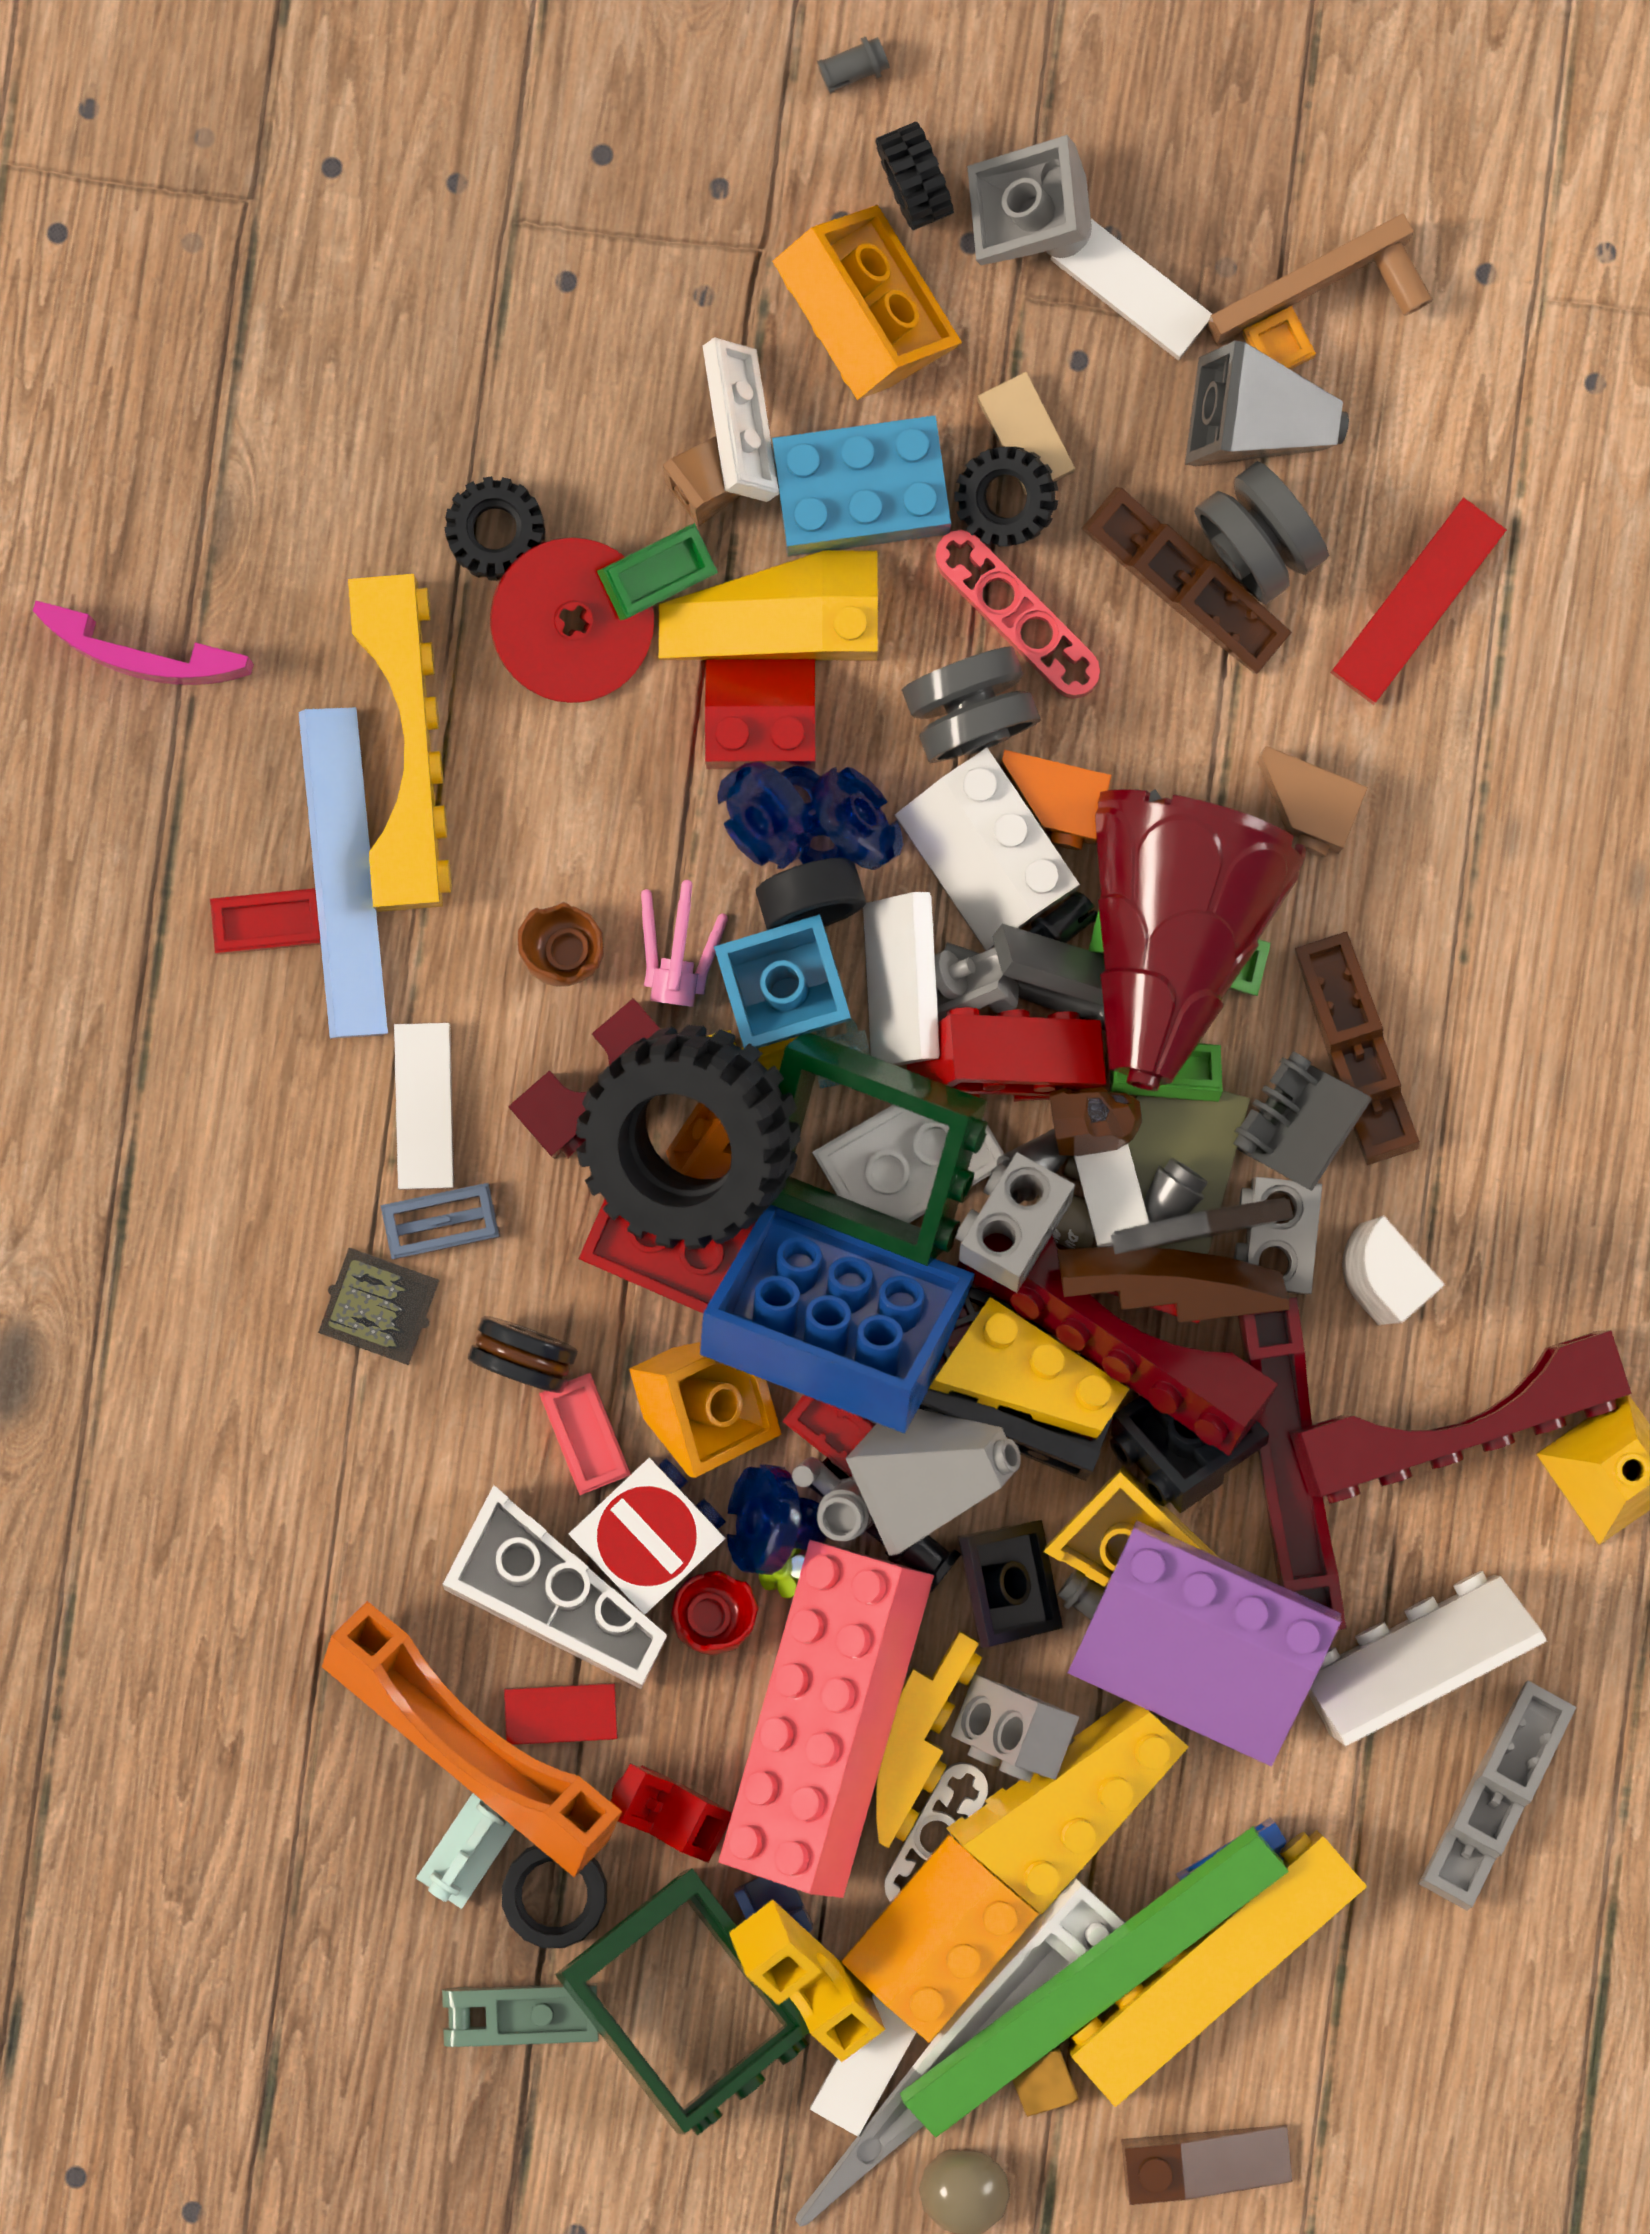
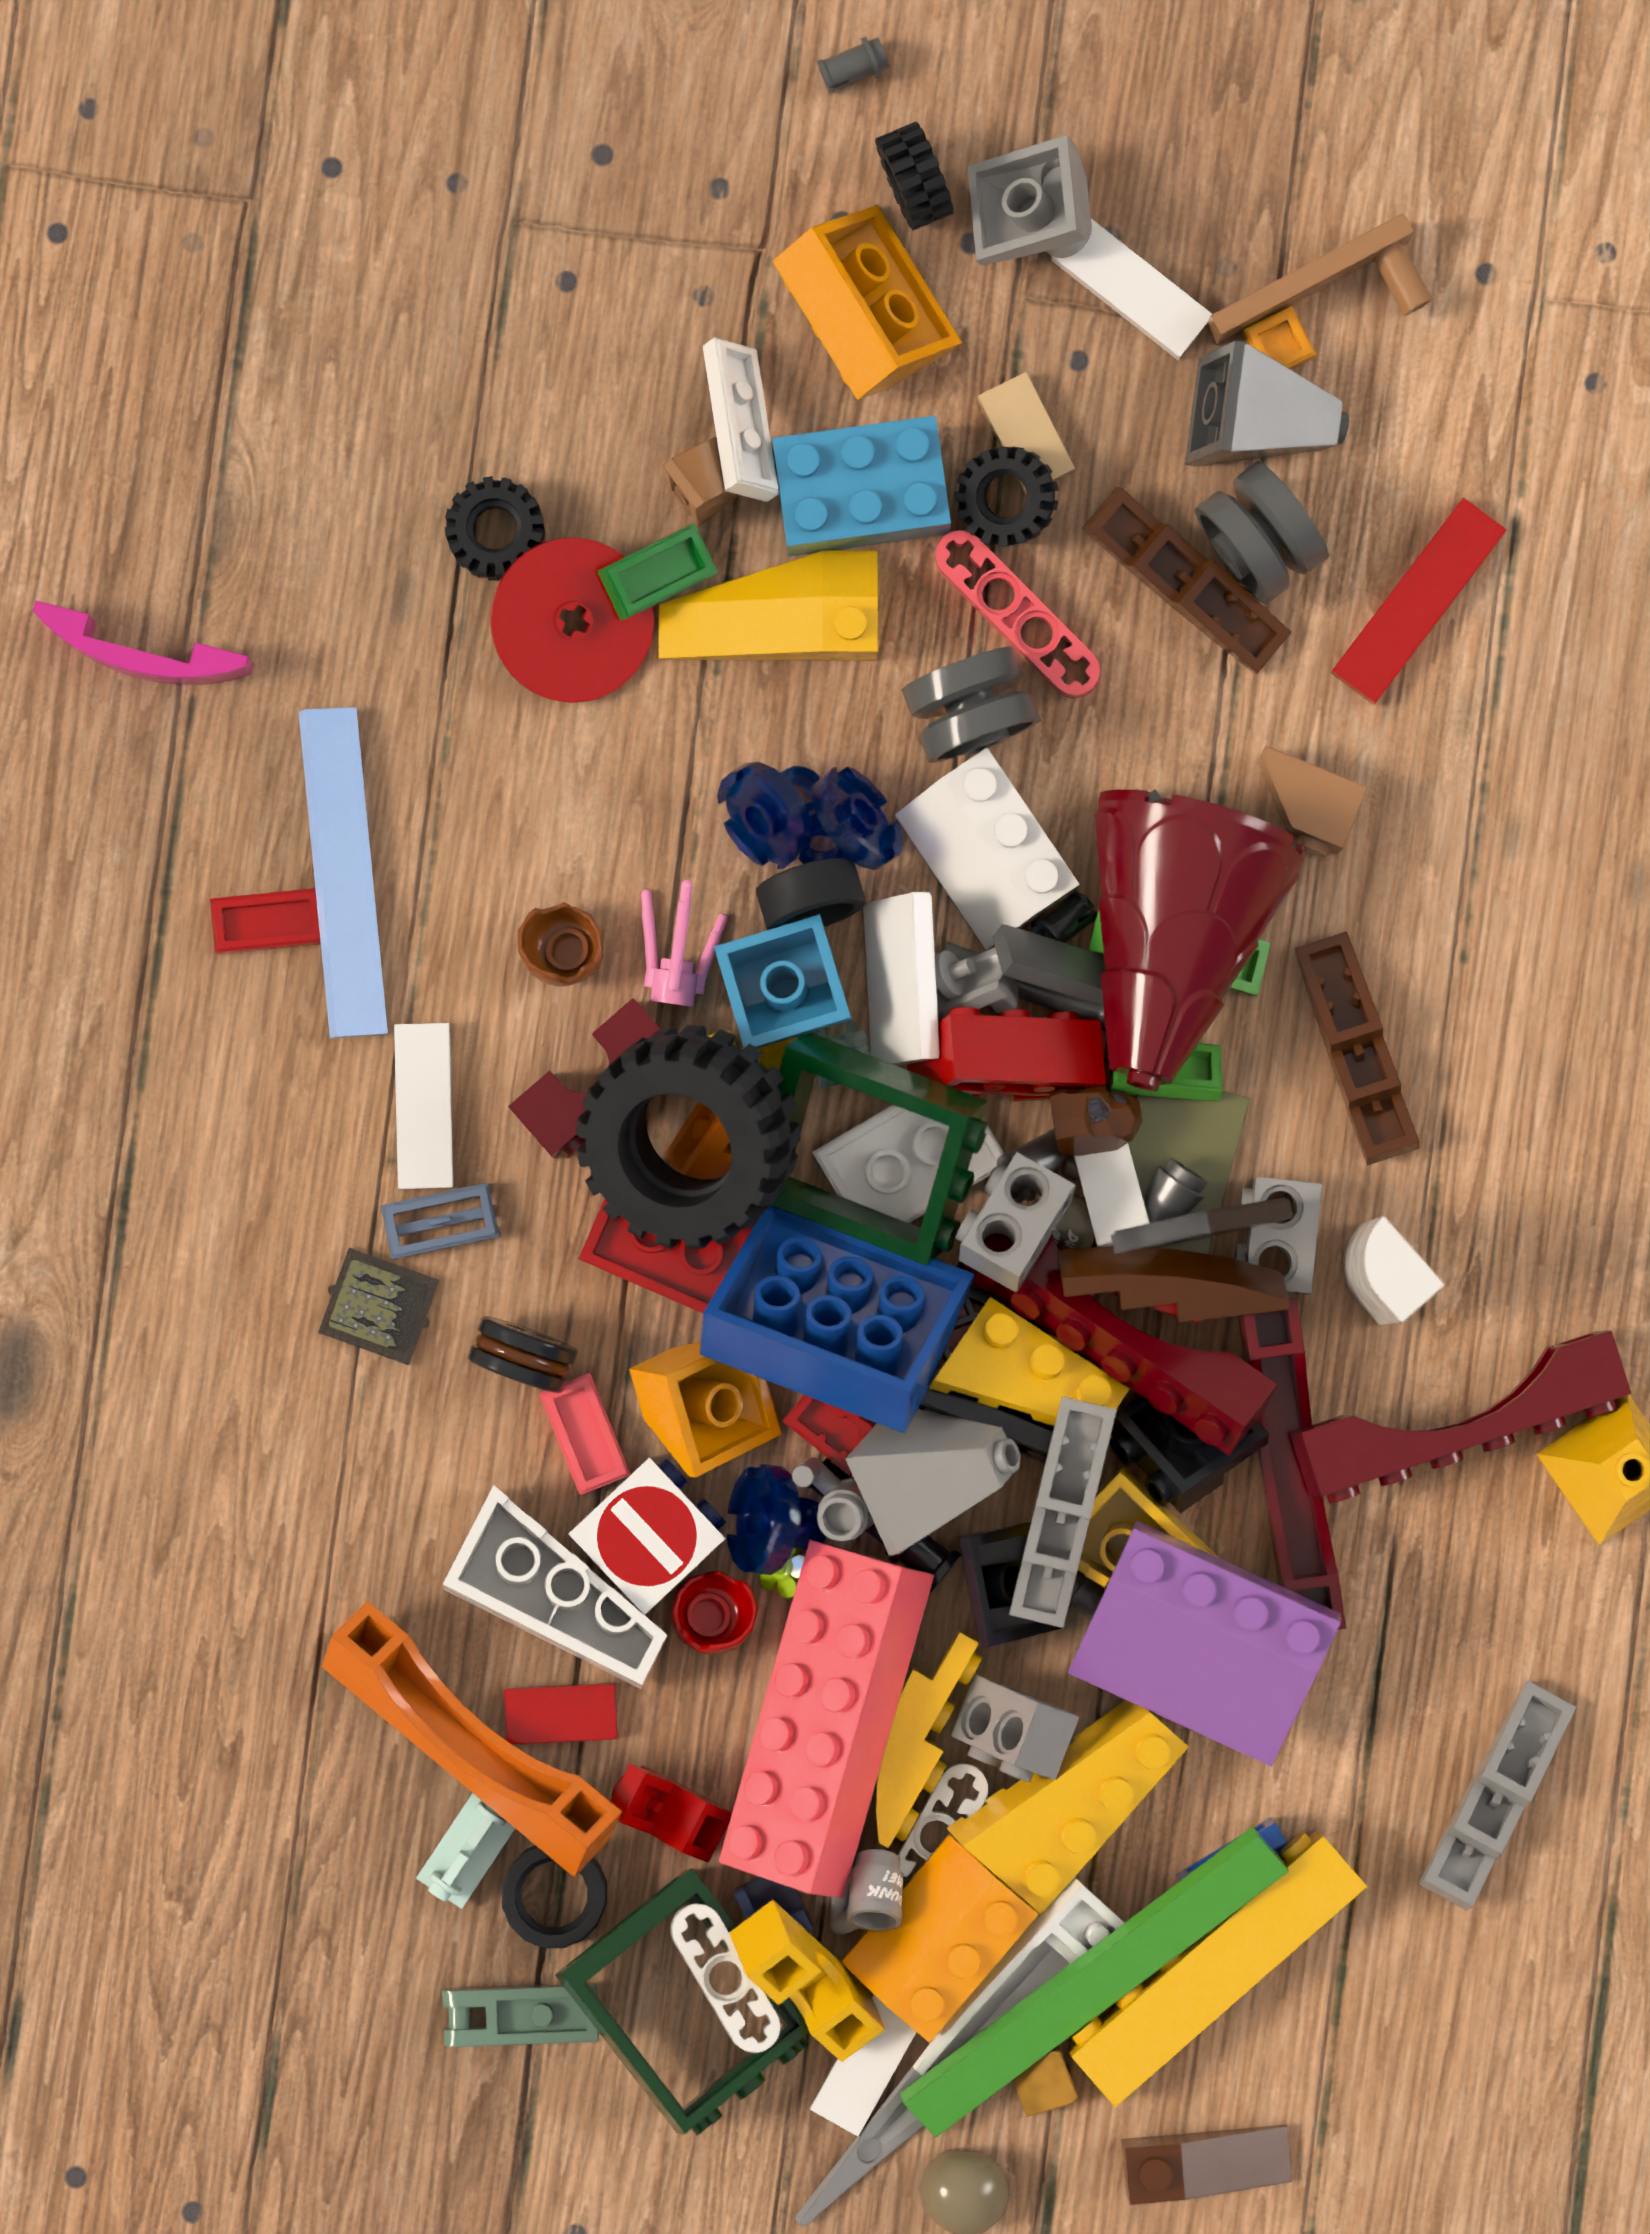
yellow arch [348,574,452,912] -> none
red slope [705,659,816,769] -> none
orange slope [1000,750,1112,850] -> none
dark grey hinge [1233,1051,1372,1191] -> none
white slope [1308,1571,1547,1746] -> none
none -> white beam [670,1904,780,2053]
none -> light grey piece [830,1849,903,1935]
none -> light grey slope [1009,1396,1116,1628]

